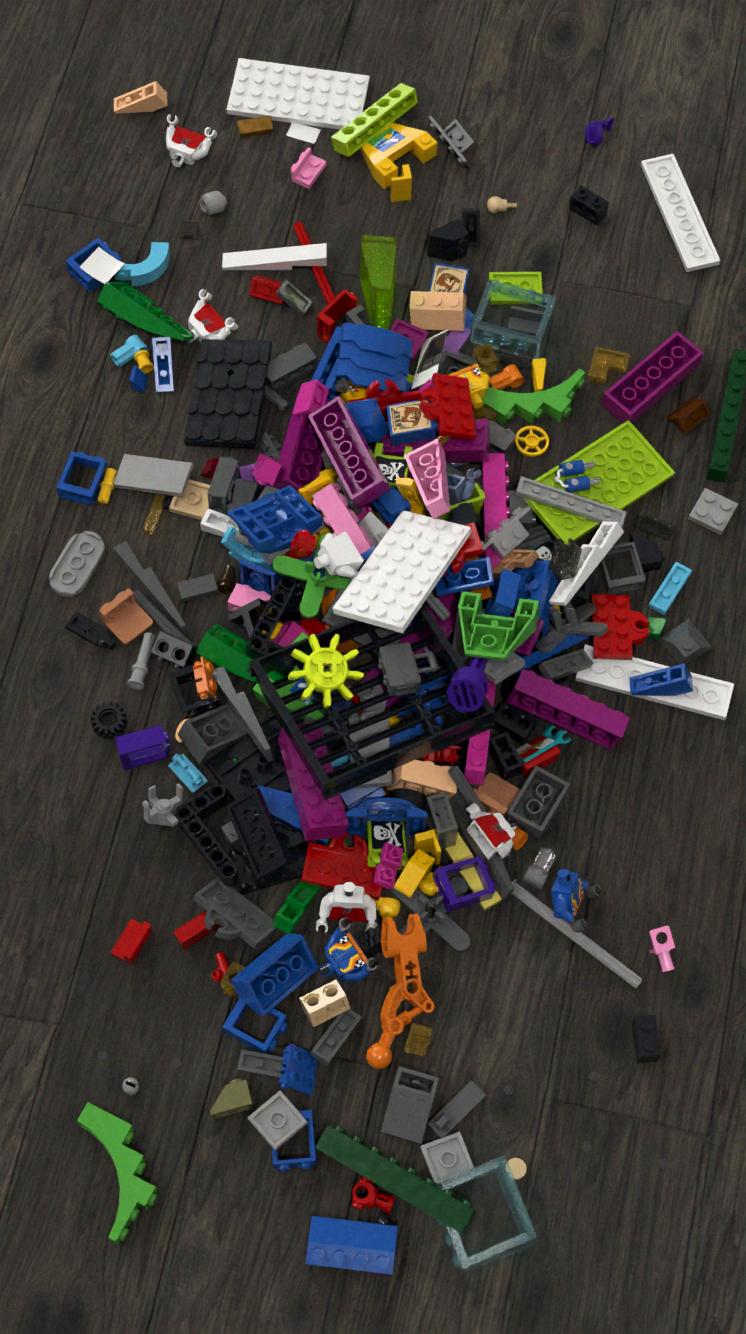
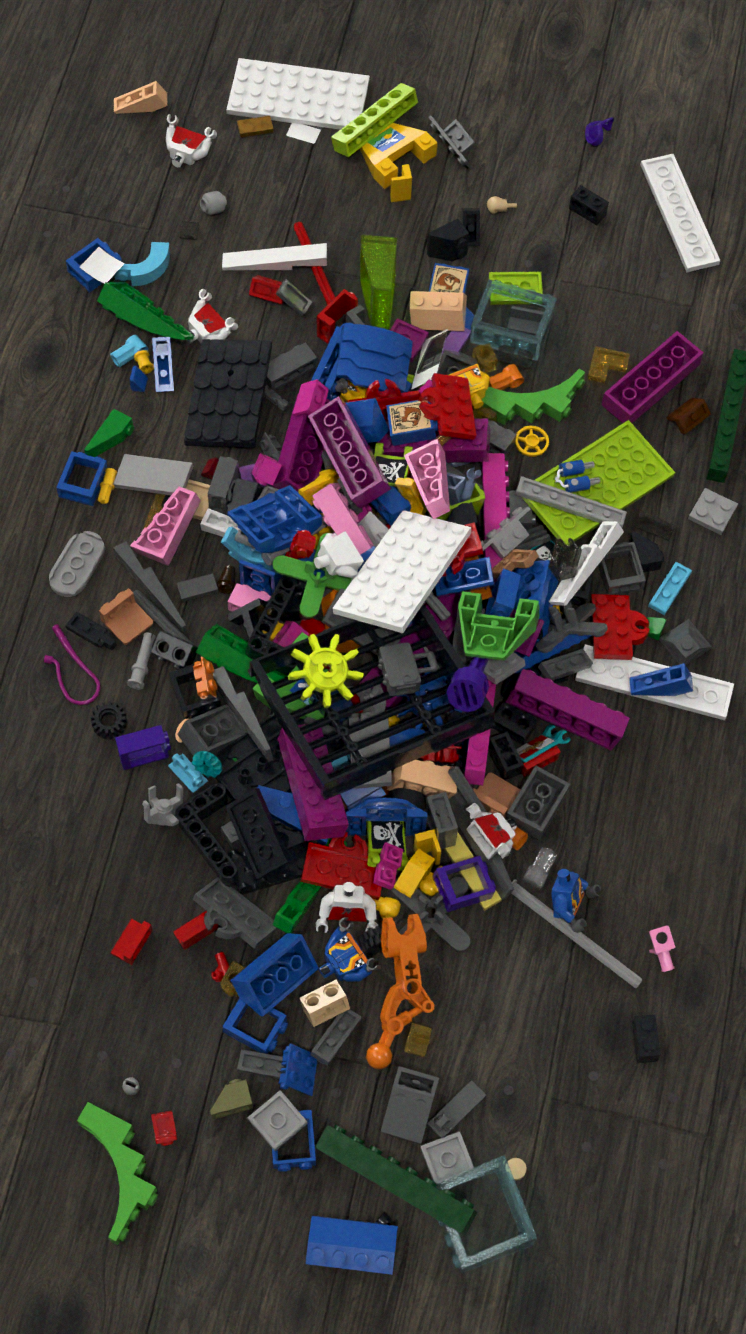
bright pink bracket [290,147,326,189] -> none
red connector [351,1177,395,1214] -> none
yellow slope [530,358,546,392] -> none
none -> magenta piece [44,624,101,705]
none -> green slope [84,409,134,457]
none -> bright pink wedge [130,486,201,566]
none -> red bracket [151,1110,177,1146]
none -> teal gear [192,751,222,778]

